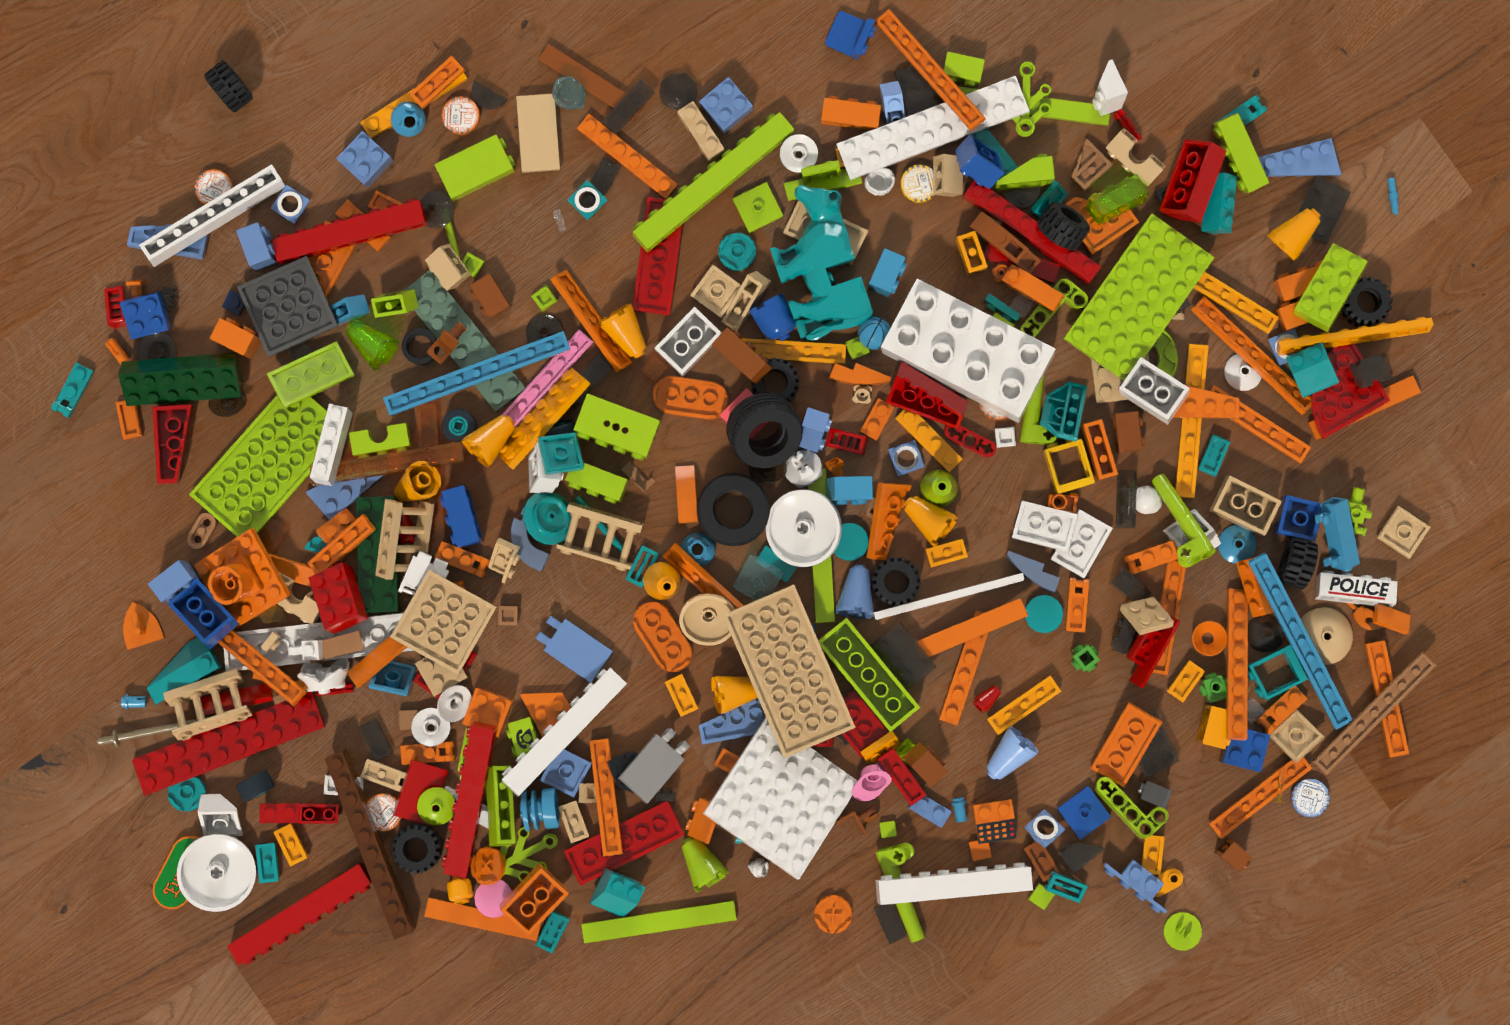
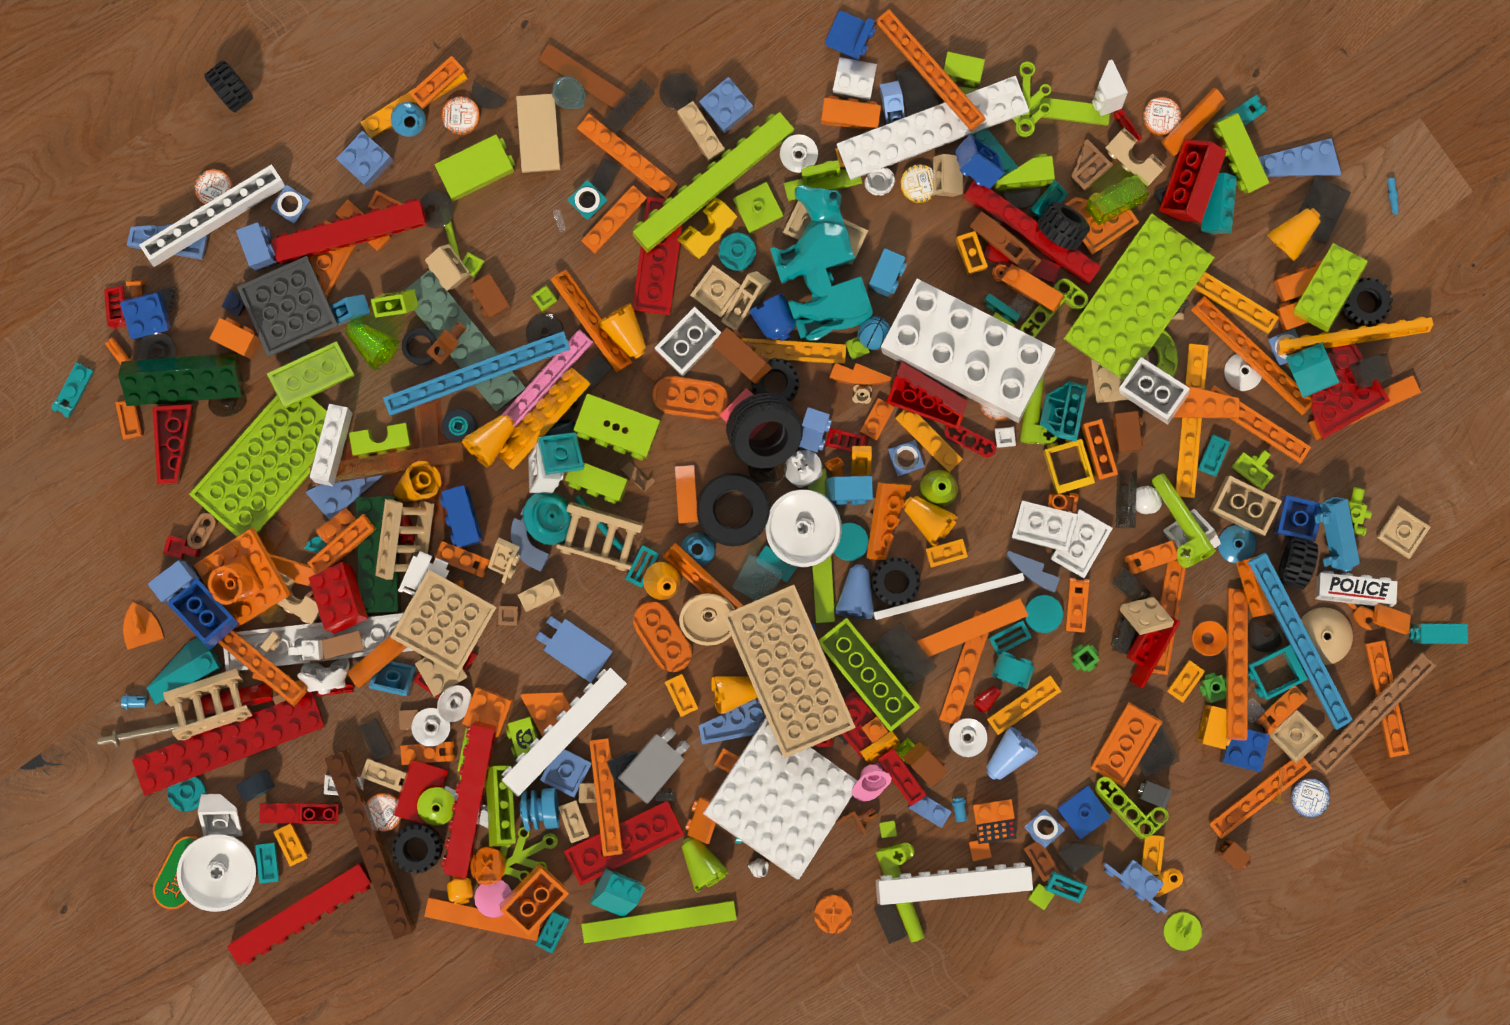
none -> red plate [163,535,201,559]
none -> tan brick [518,578,562,612]
none -> orange plate [581,185,647,254]
none -> yellow arch [677,197,737,259]
none -> white slope [832,57,877,101]
none -> light orange plate [851,446,872,477]
none -> orange plate [861,716,888,743]
none -> white dish [949,718,987,757]
none -> teal tile [988,620,1032,655]
none -> teal brick [991,651,1035,689]
none -> tile [1142,97,1181,136]
none -> orange tile [1161,88,1227,156]
none -> lime hinge [1231,450,1274,491]
none -> teal window [1408,624,1468,644]

